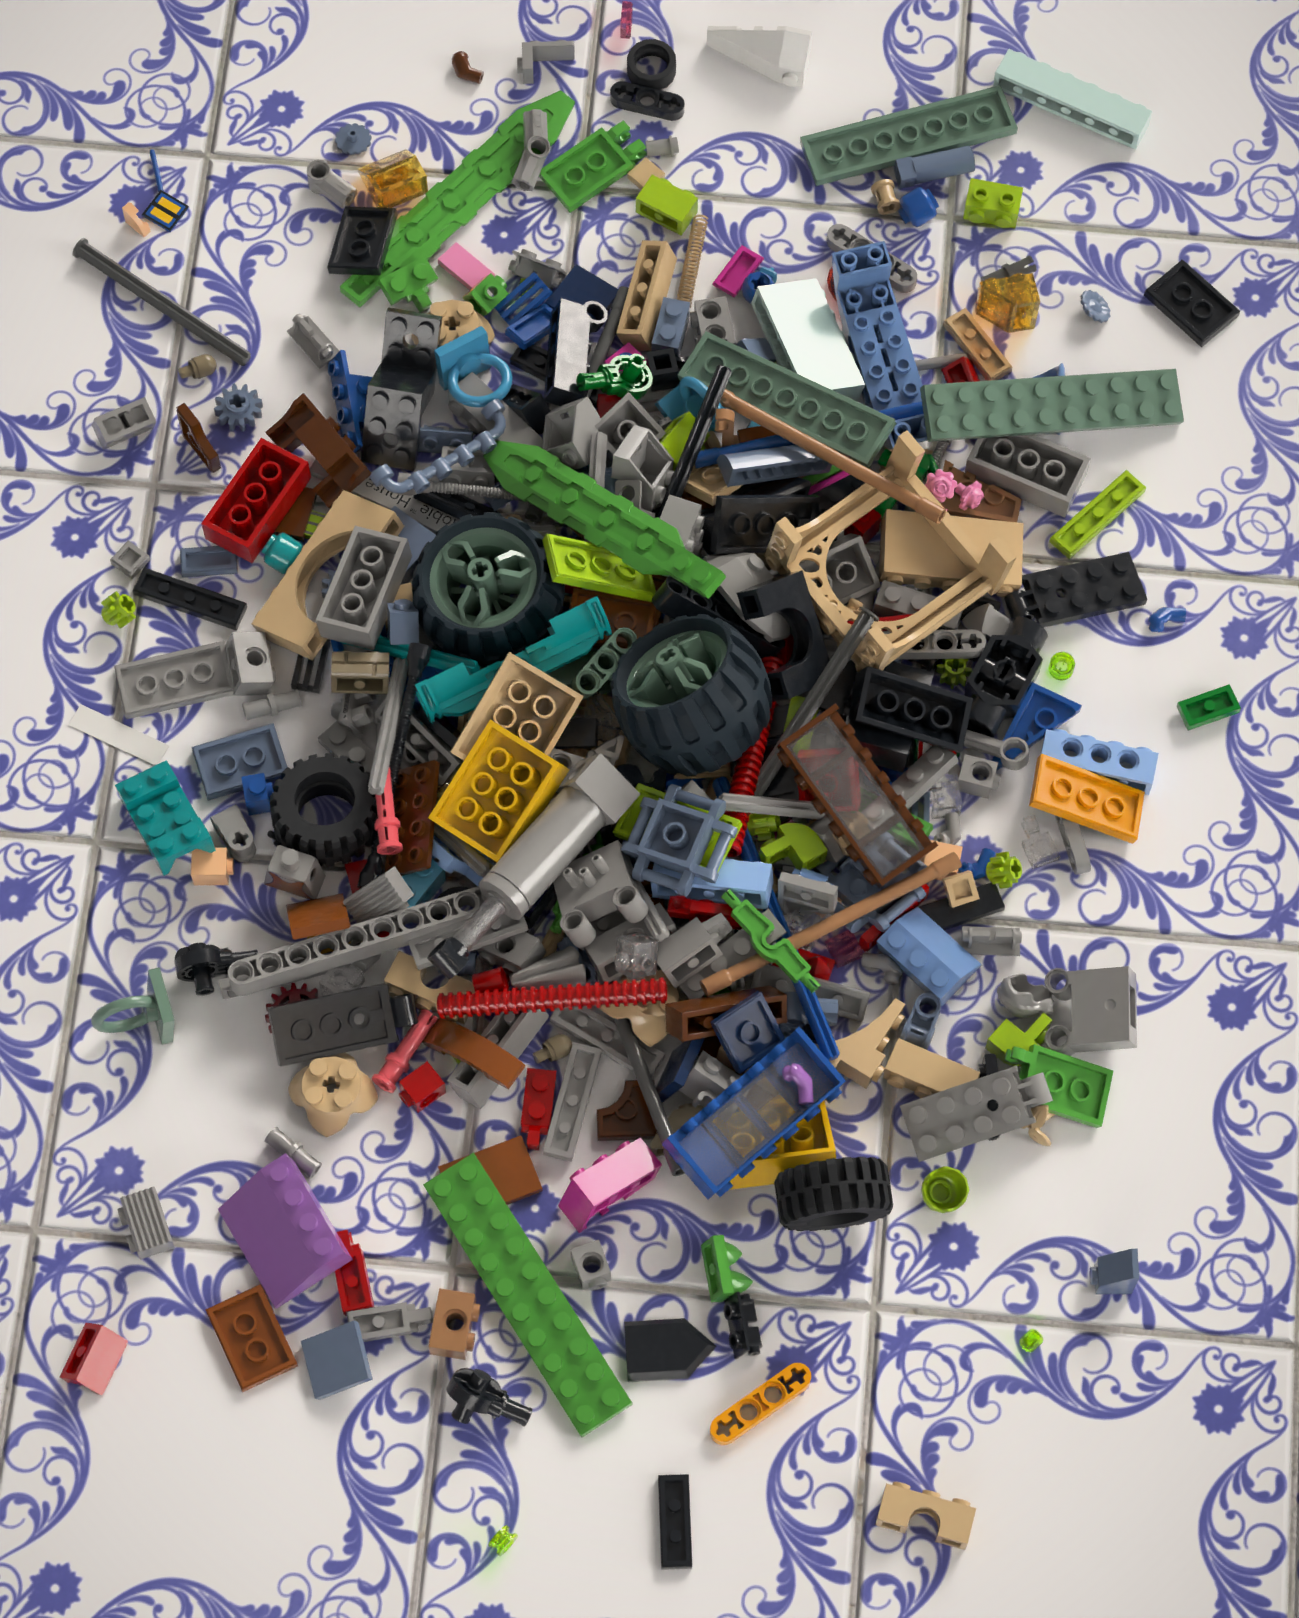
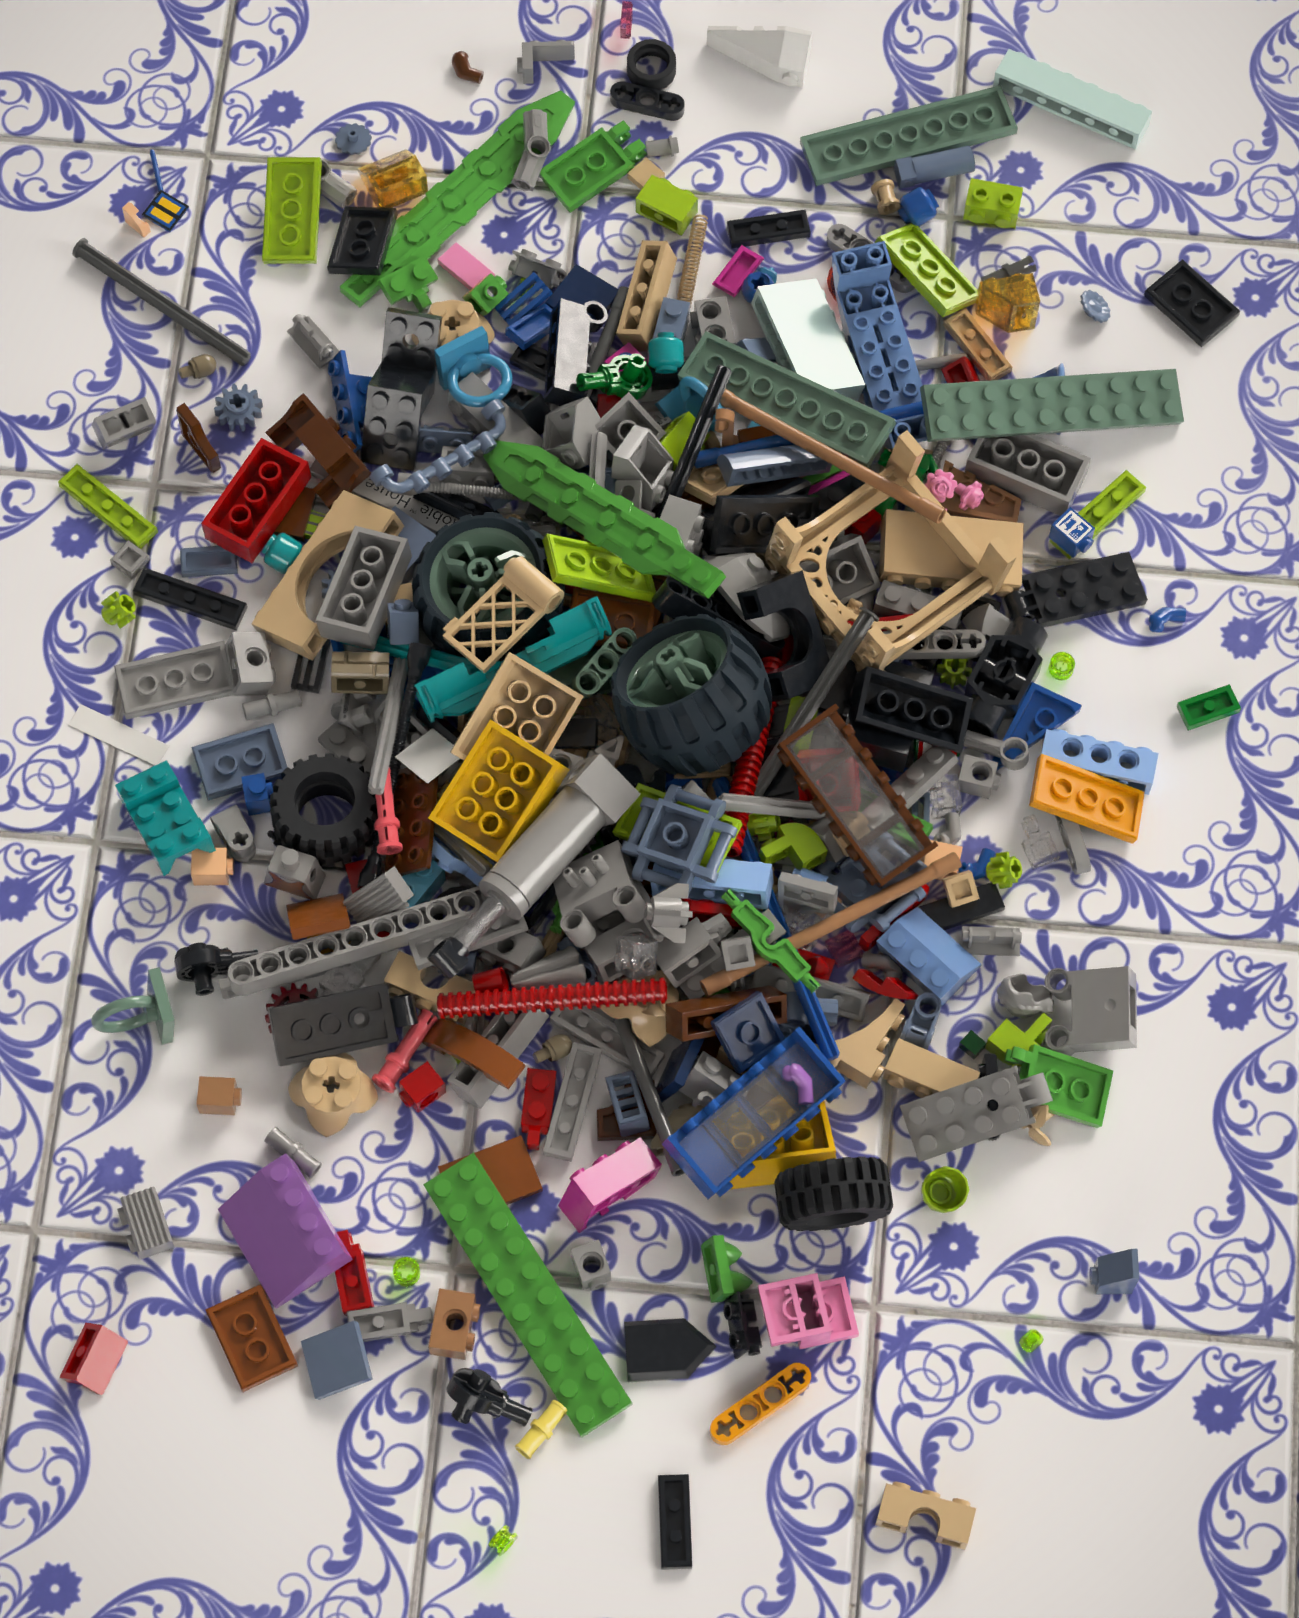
none -> lime tile [58,464,158,549]
none -> medium nougat brick [197,1076,242,1115]
none -> lime tile [262,157,322,264]
none -> clear neon green bush [393,1257,420,1287]
none -> white sticker [395,728,460,783]
none -> tan piece [443,556,565,674]
none -> light yellow pin [515,1400,568,1459]
none -> sand blue slope [605,1070,650,1137]
none -> light grey brick [644,883,693,943]
none -> teal head [648,332,684,374]
none -> light grey tile [721,936,755,971]
none -> black tile [727,209,811,249]
none -> bright pink bracket [758,1273,859,1350]
none -> red slope [852,969,919,1000]
none -> lime tile [875,223,983,318]
none -> dark green piece [959,1030,986,1060]
none -> blue brick [1049,507,1095,558]

